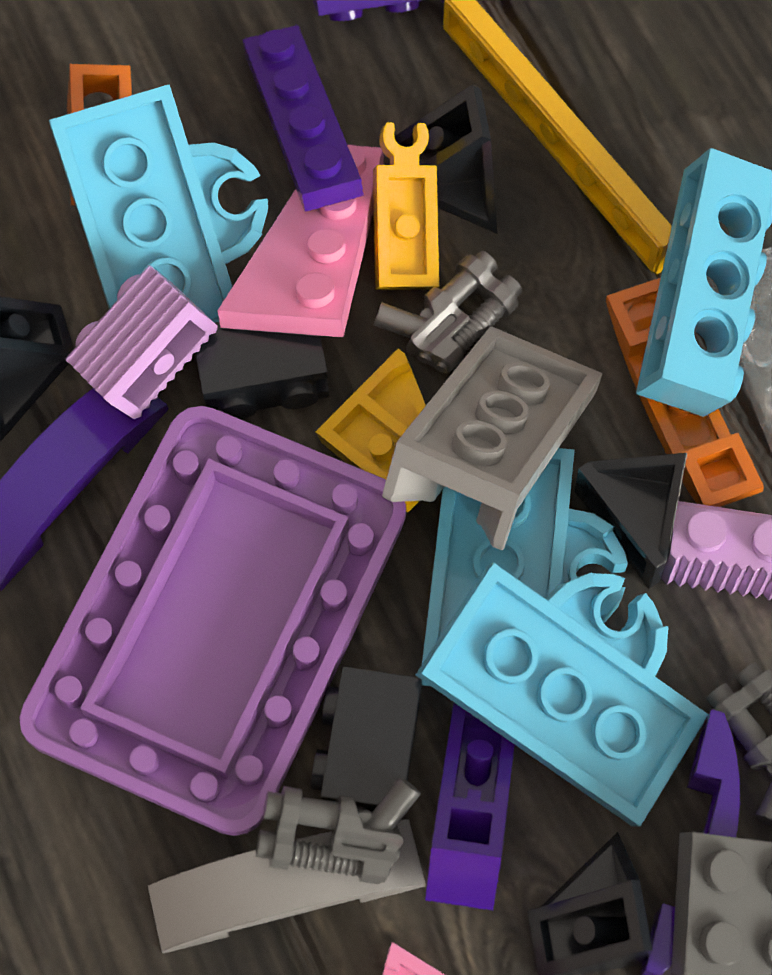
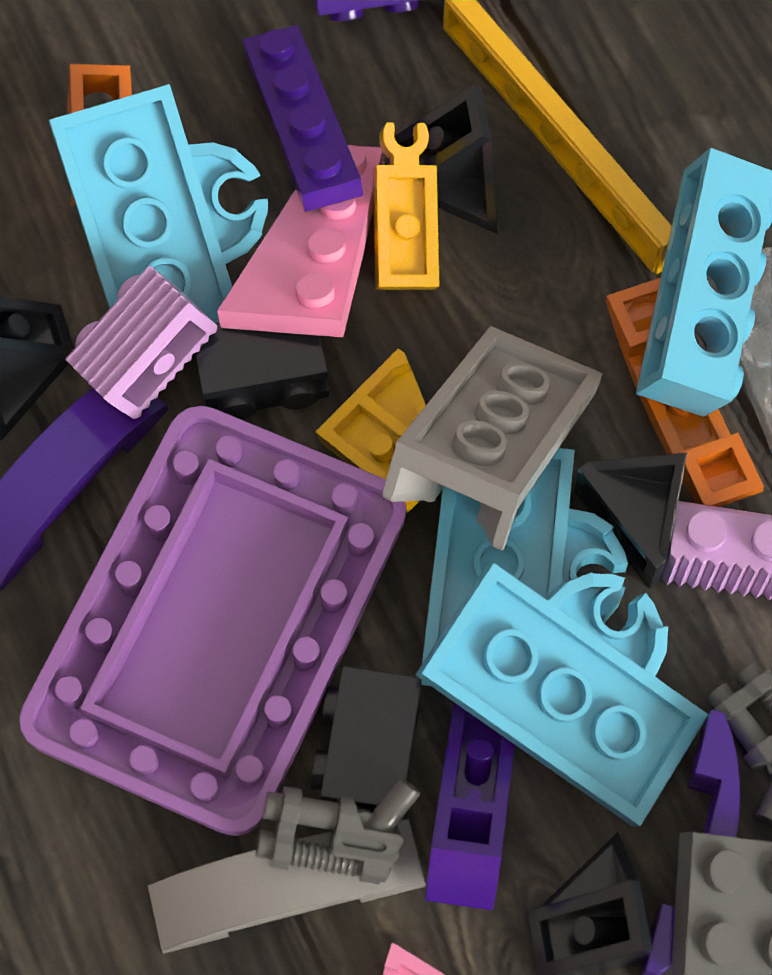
flat silver piece [374,251,523,373] -> none

